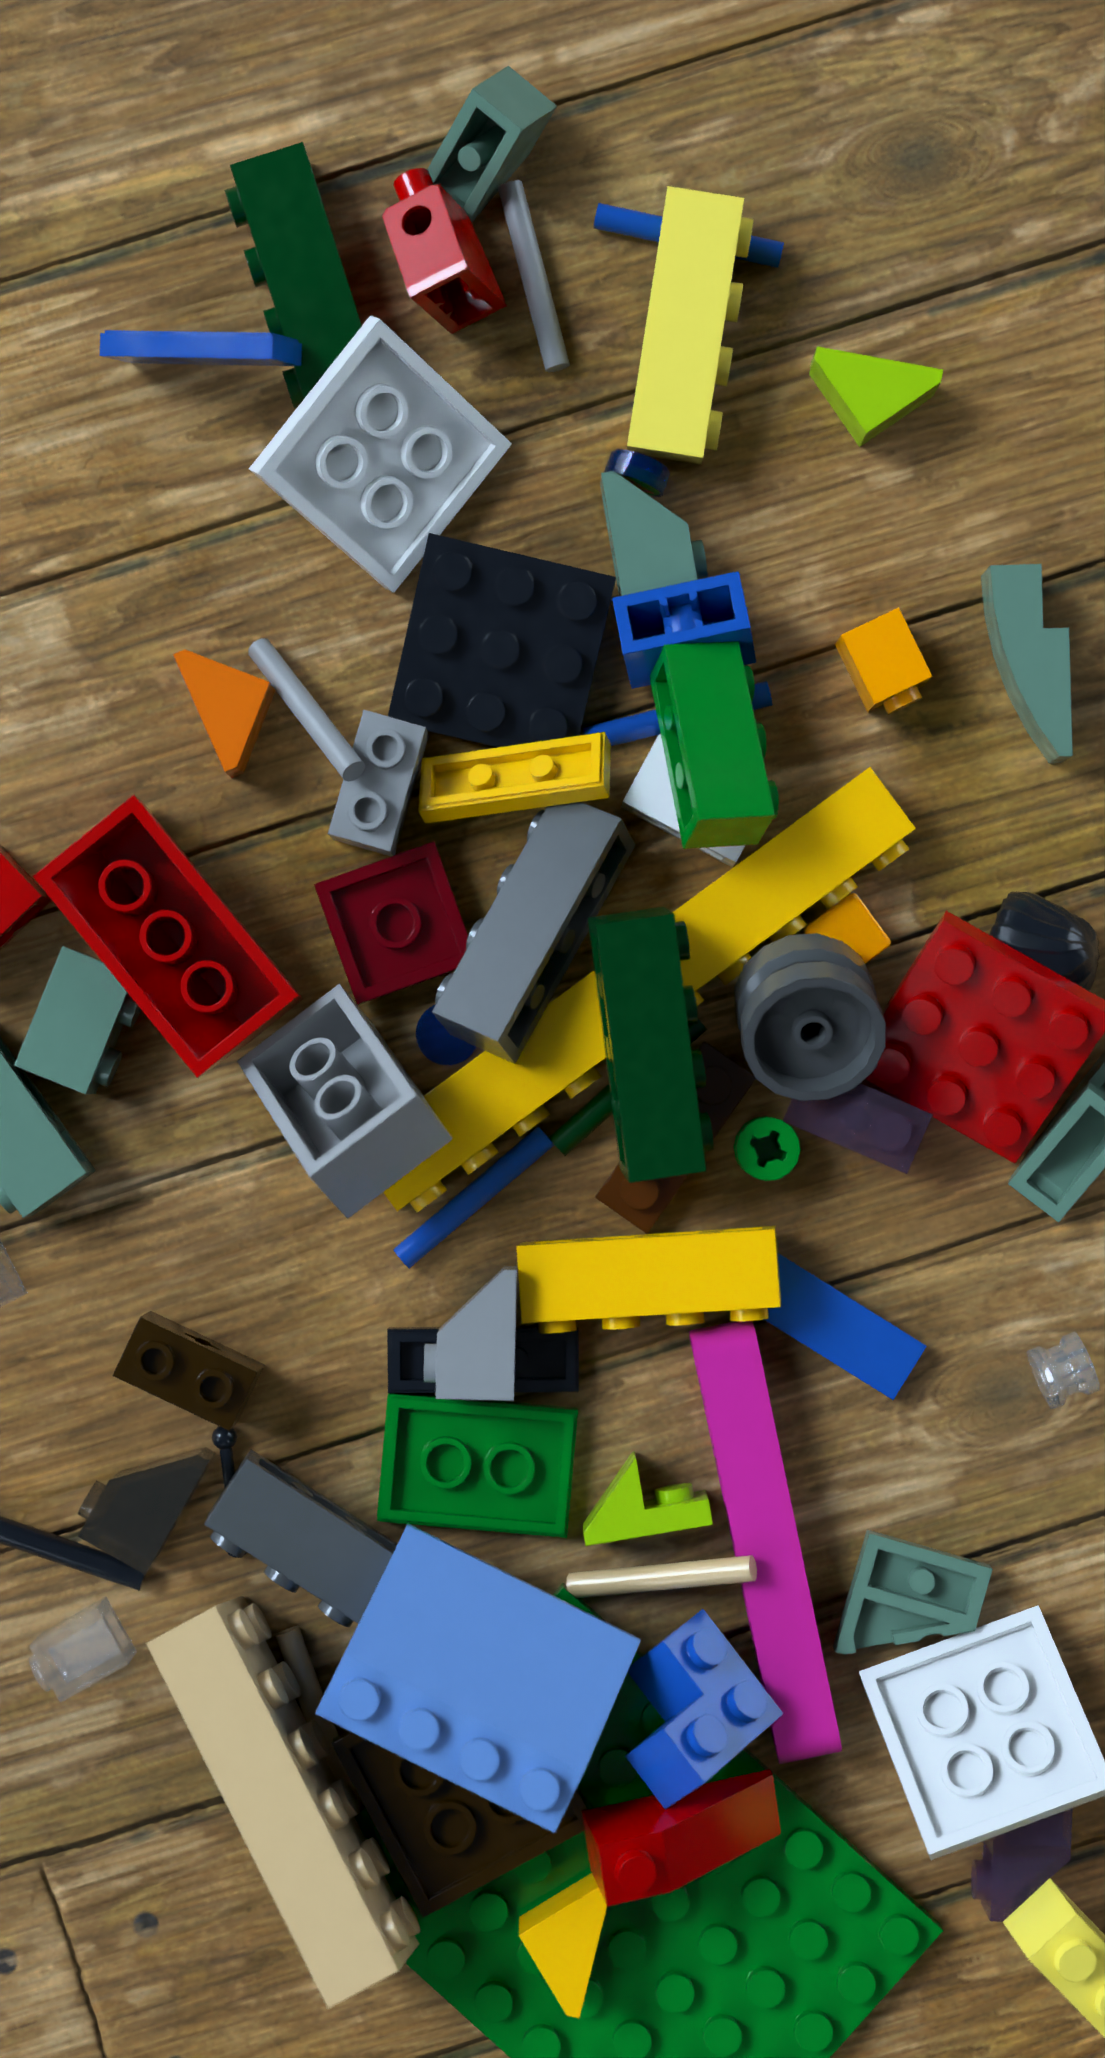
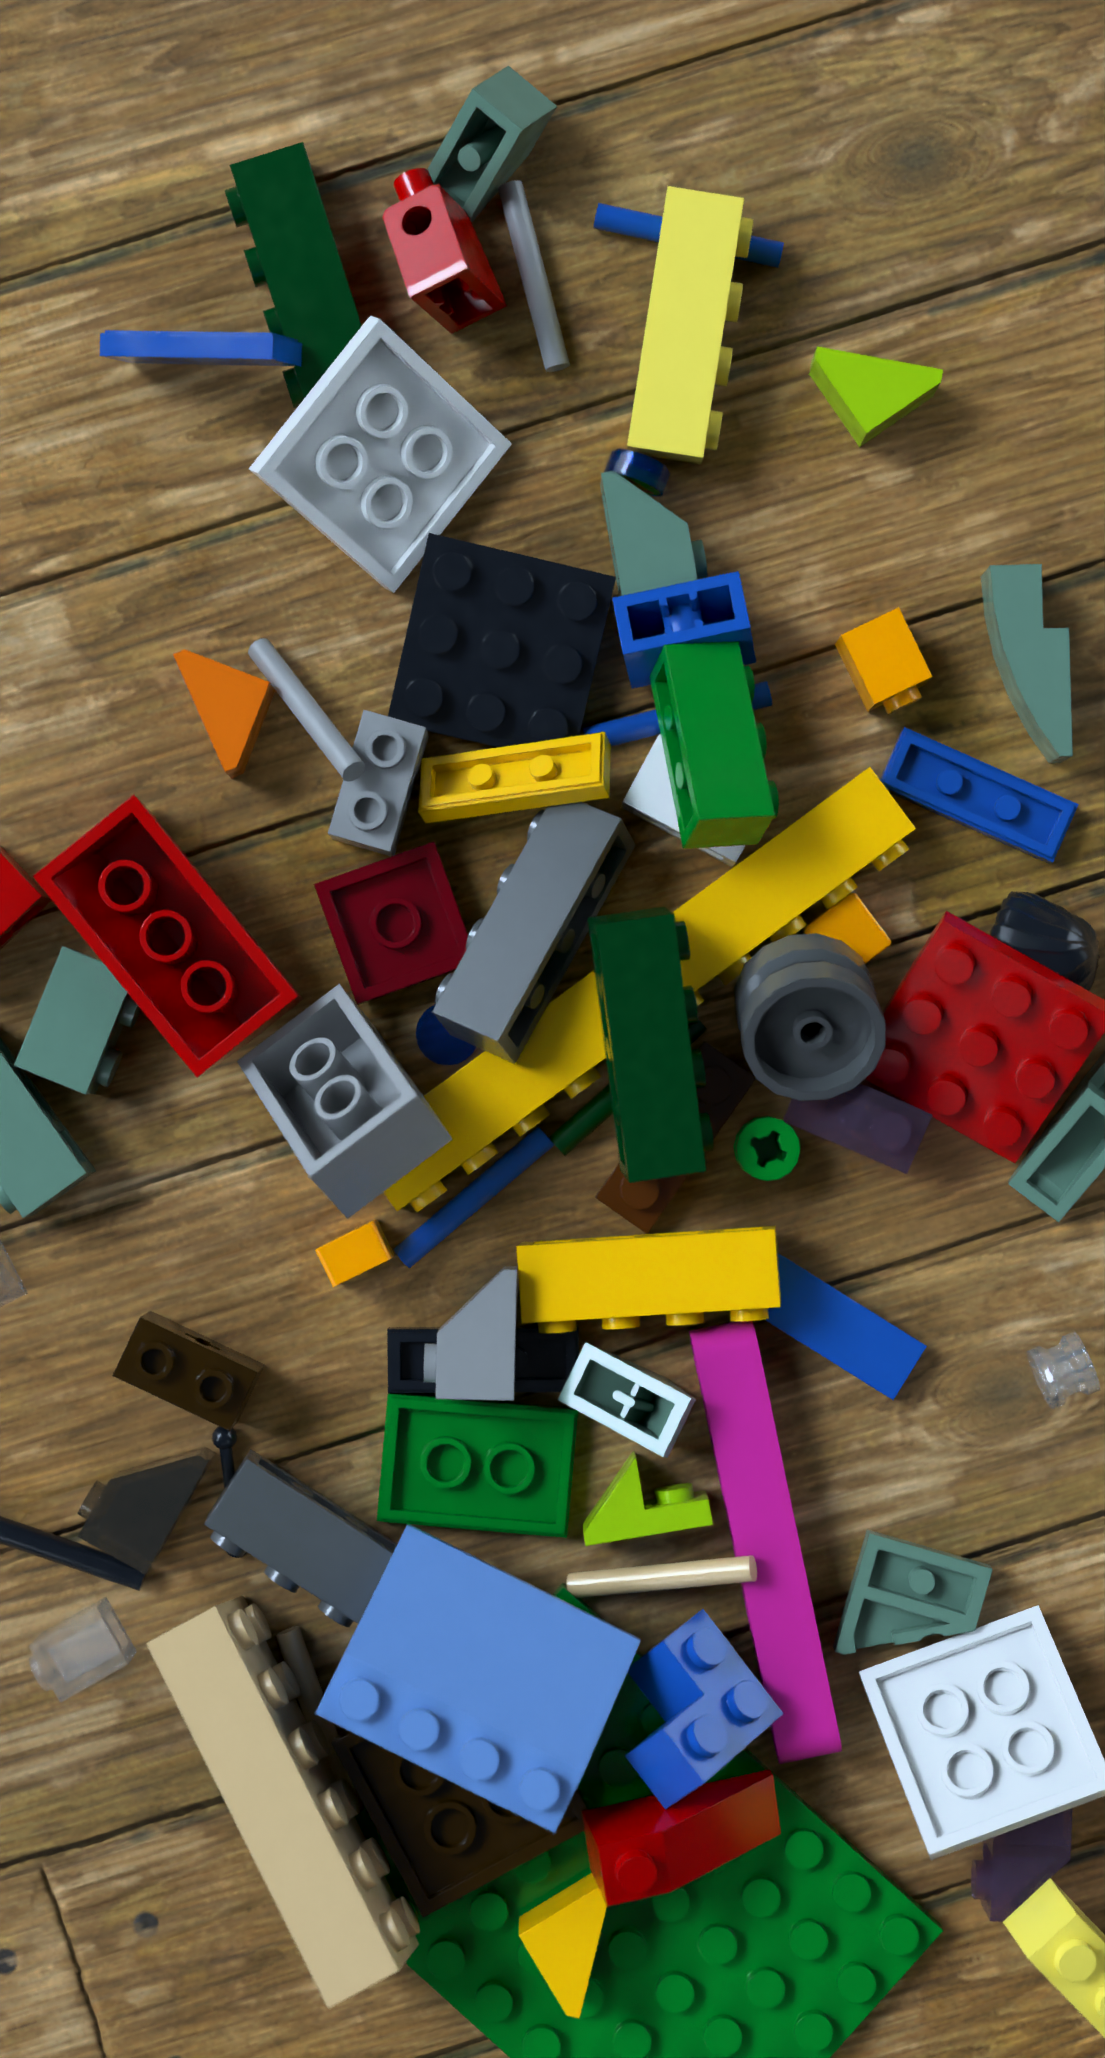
none -> light orange piece [315,1219,394,1287]
none -> sand green slope [558,1342,696,1458]
none -> blue tile [880,727,1079,864]

